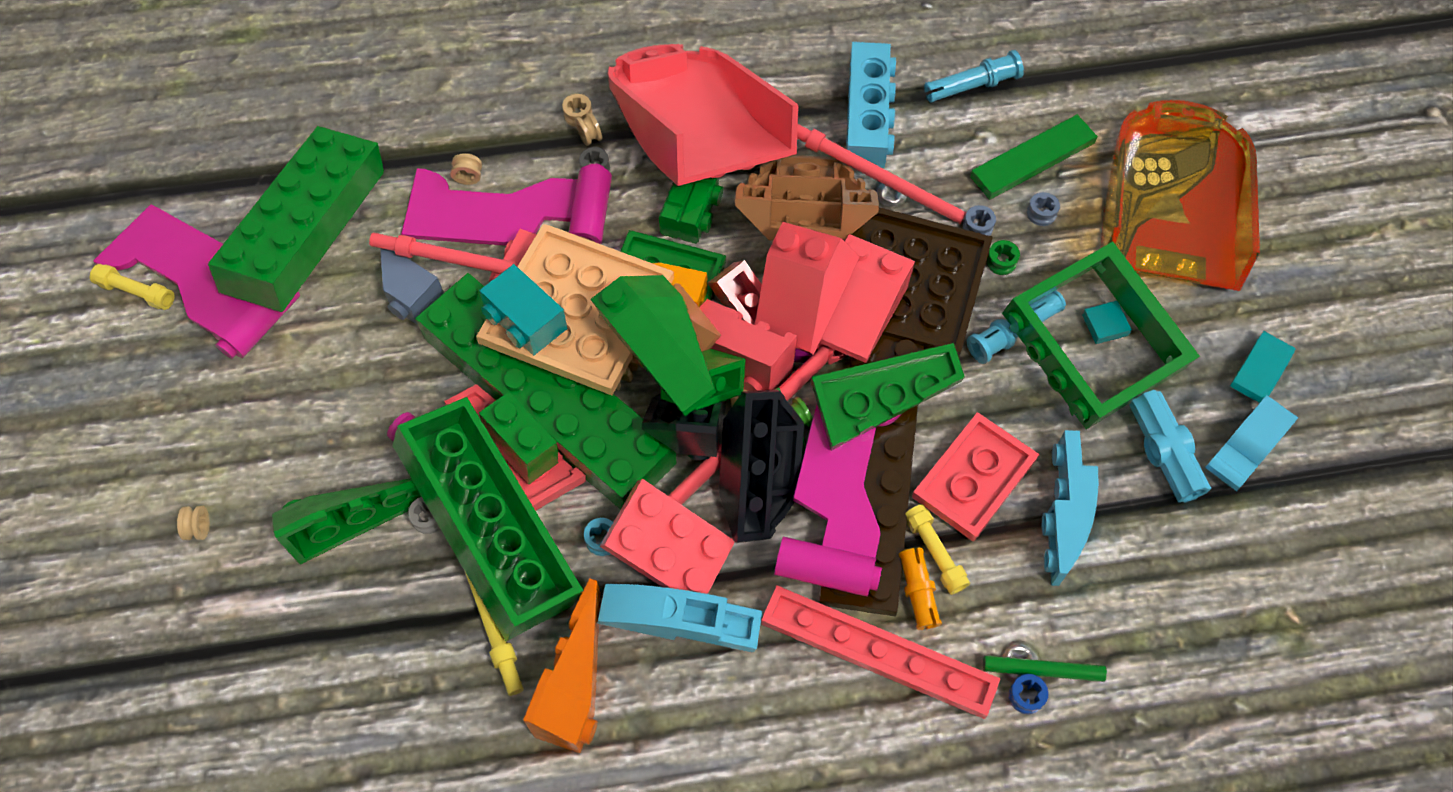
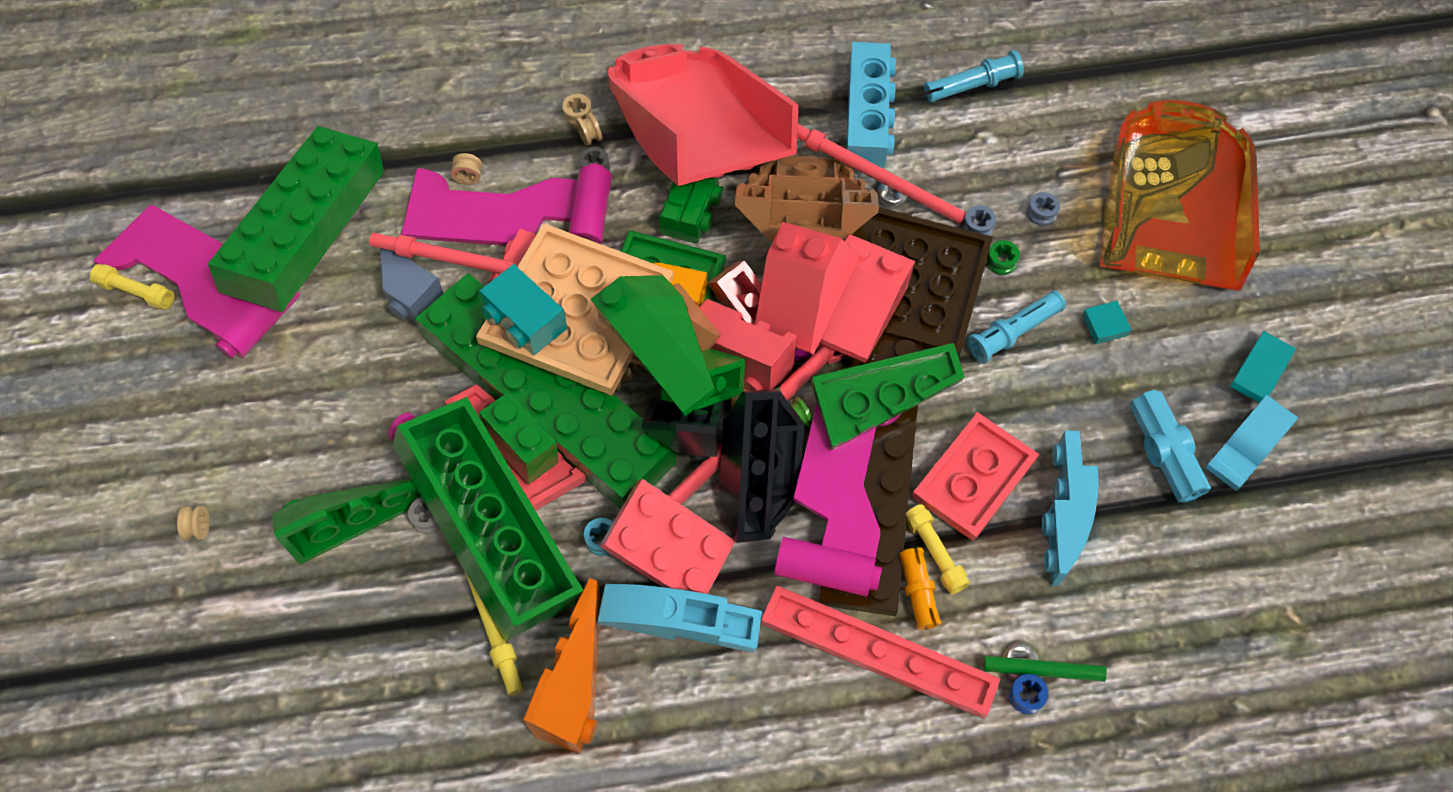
green tile [970,114,1098,200] -> none
green window [1002,242,1200,430] -> none

